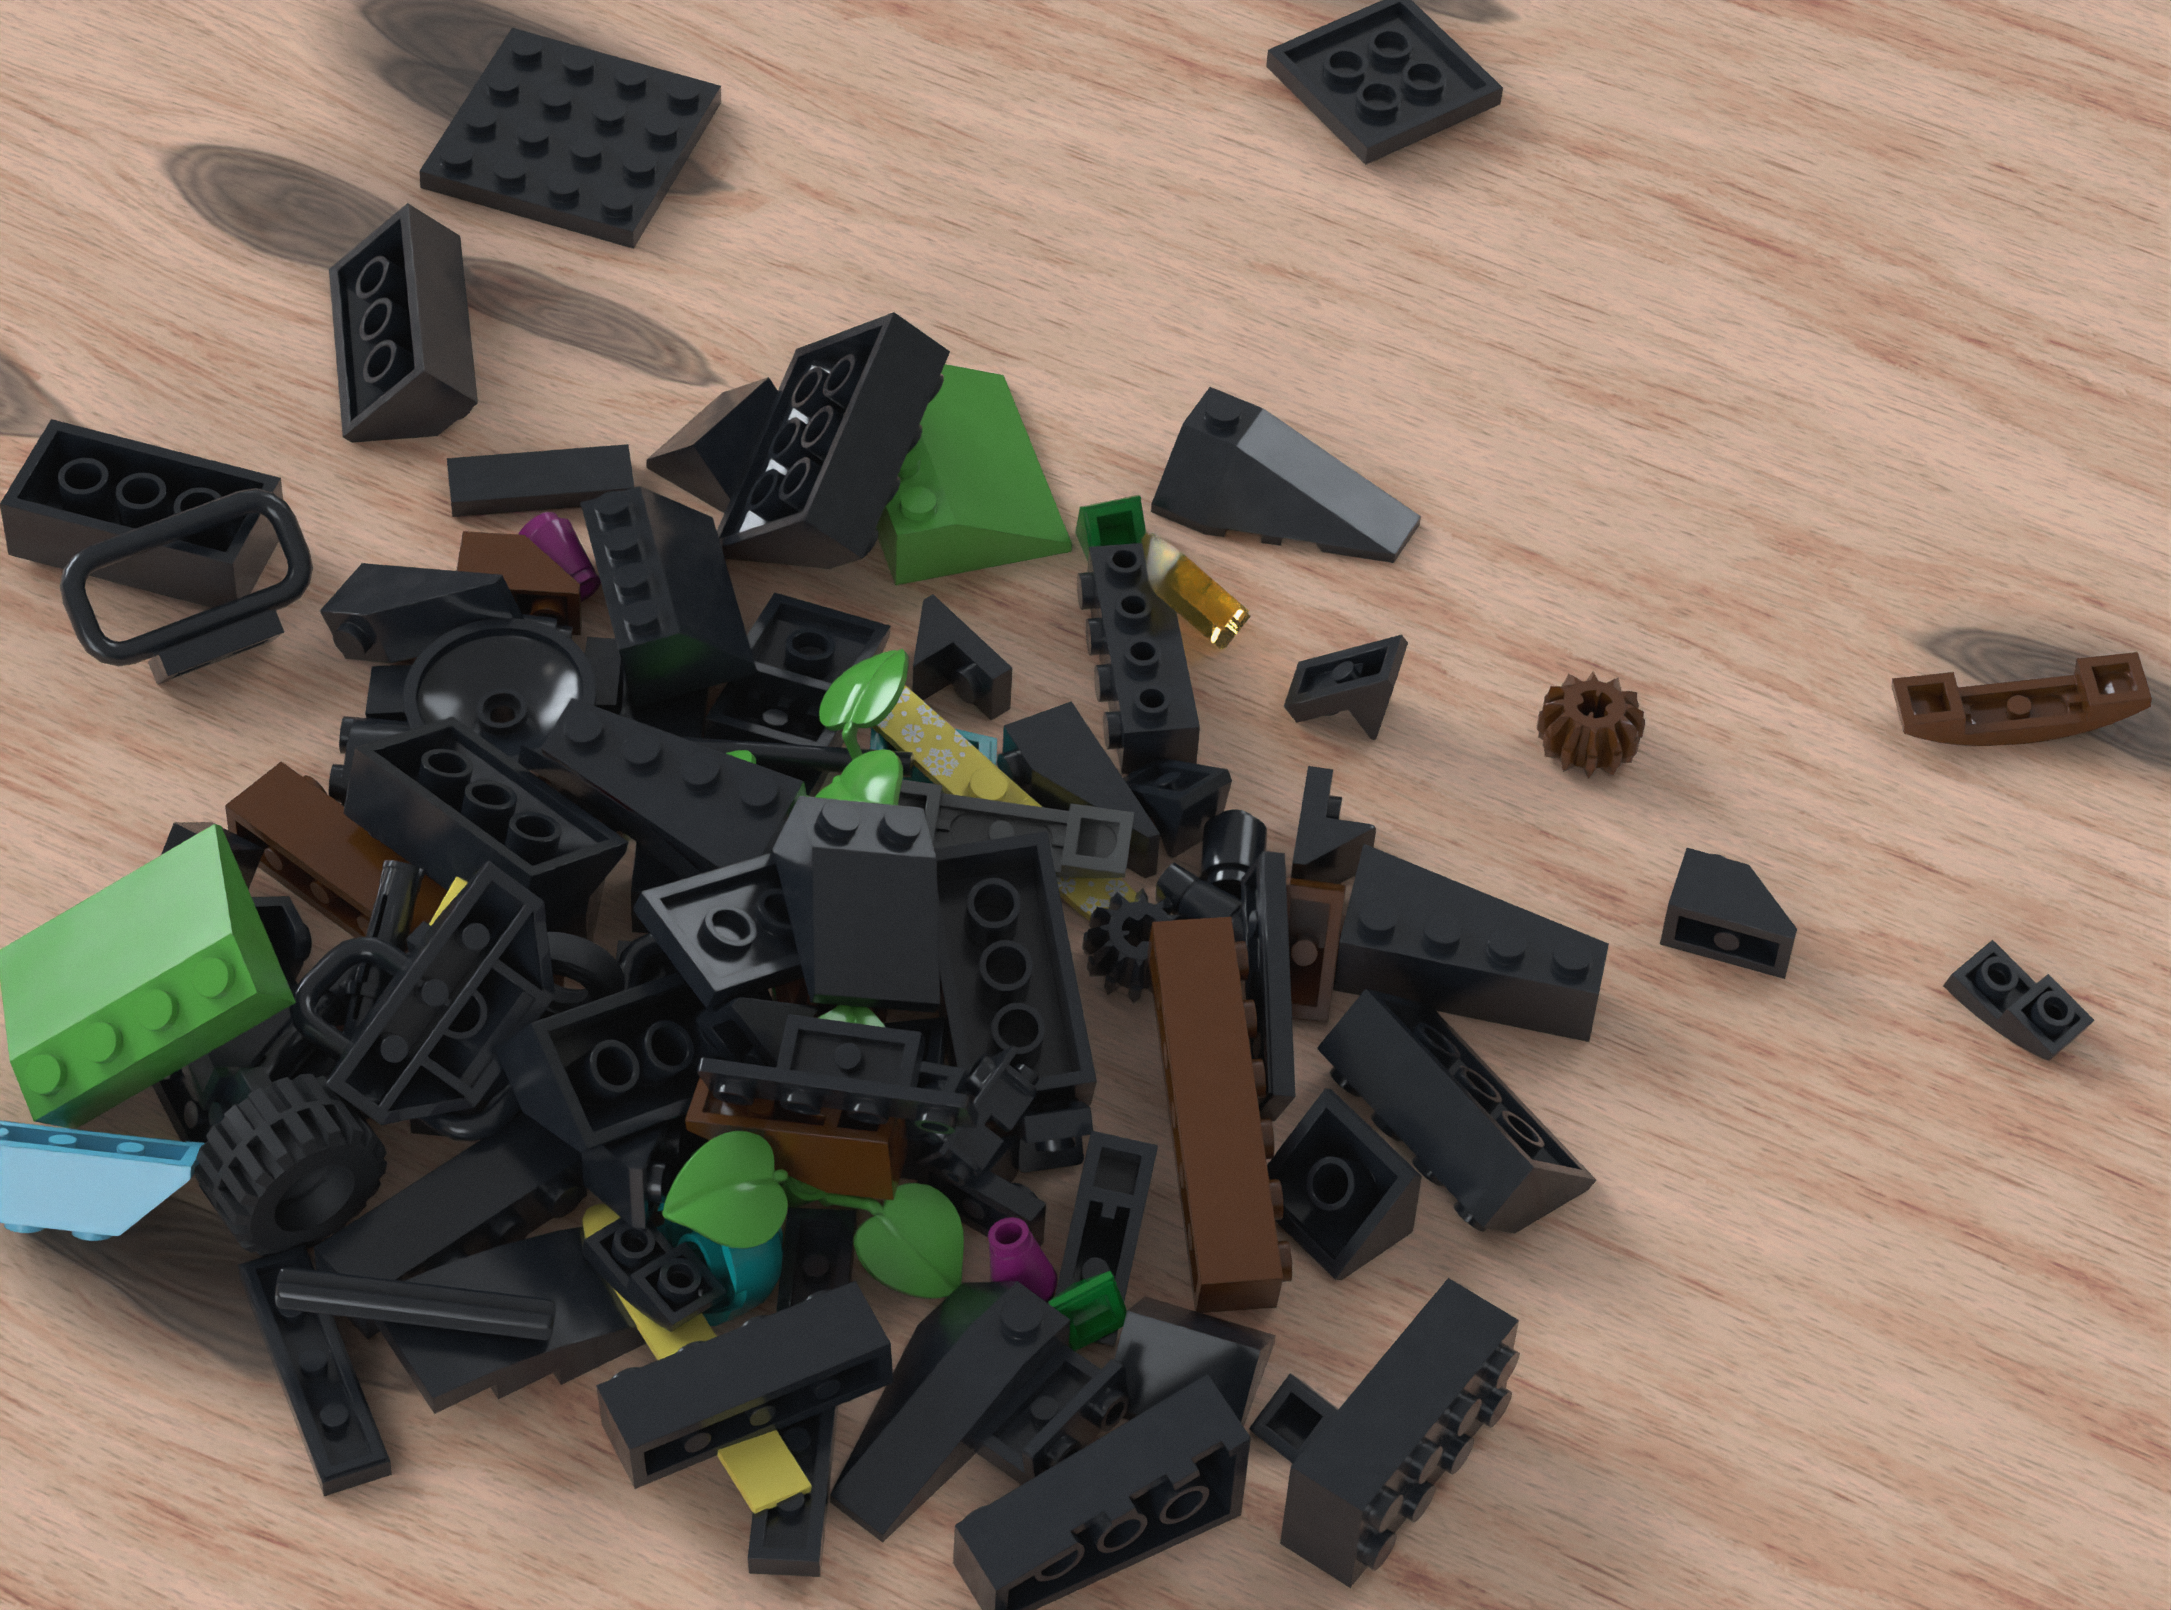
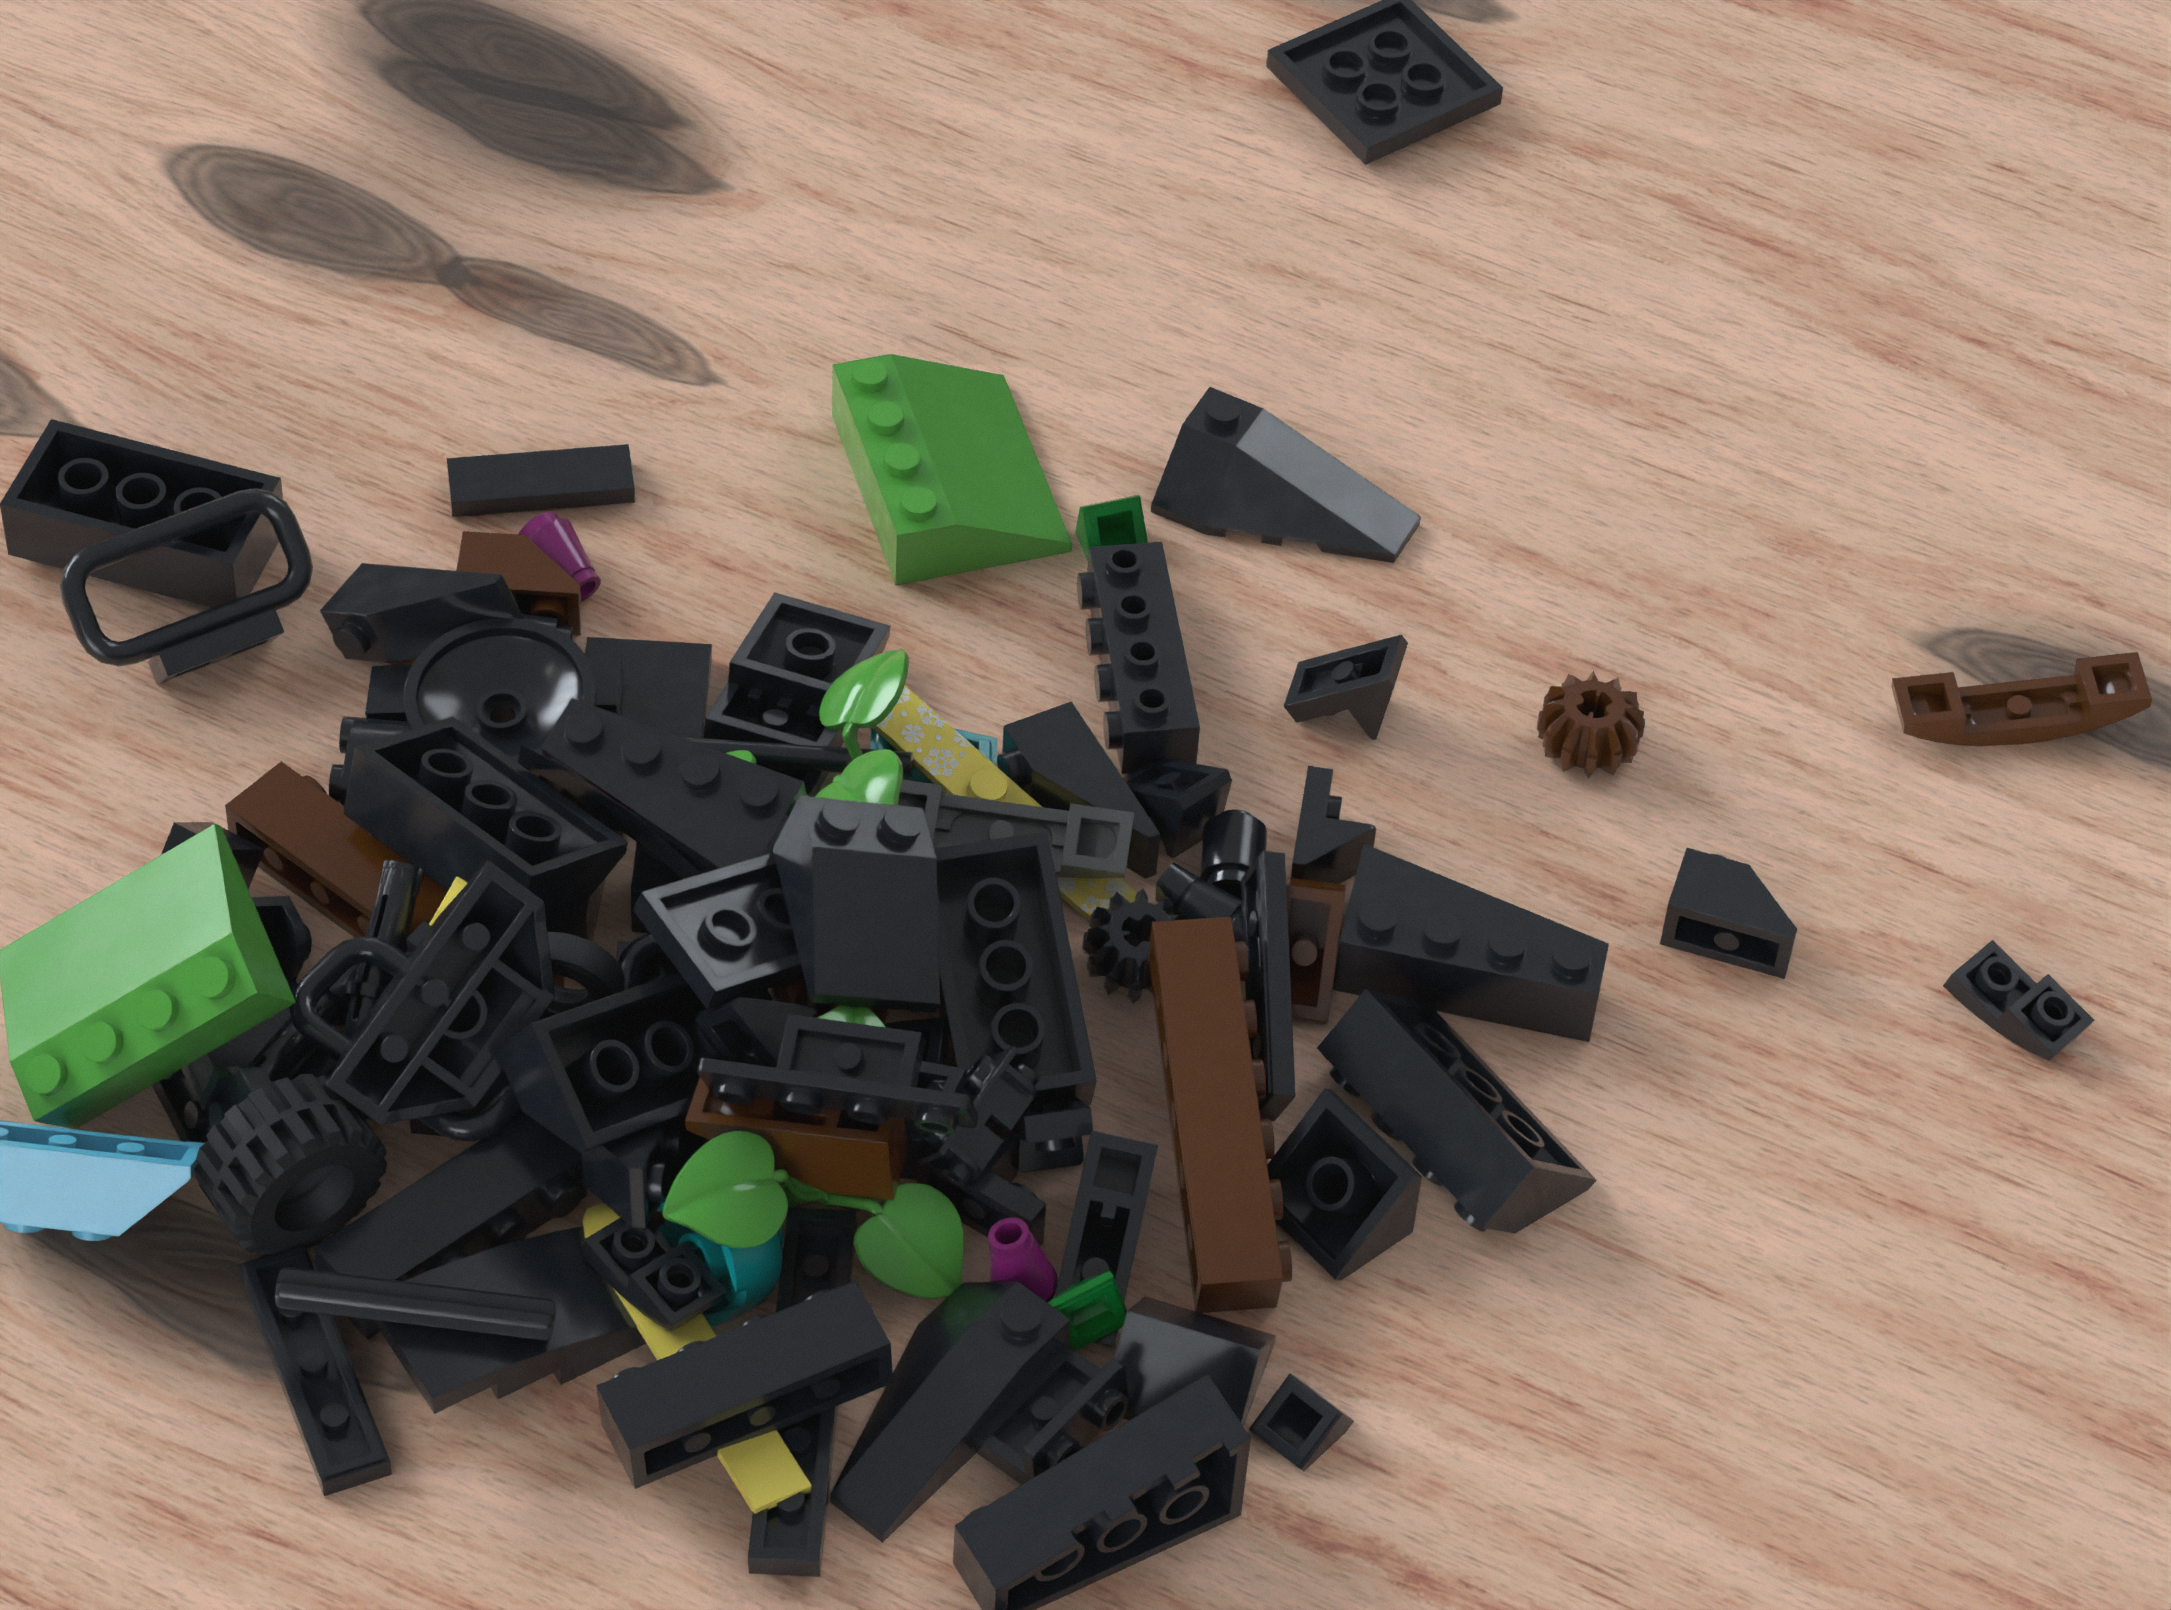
black slope [329,203,478,443] -> none
black plate [419,28,721,249] -> none
black slope [580,486,758,708] -> none
black slope [646,377,778,513] -> none
black slope [717,312,950,569] -> none
black slope [912,594,1012,720] -> none
clear yellow slope [1141,532,1250,649] -> none
black brick [1280,1278,1520,1588] -> none

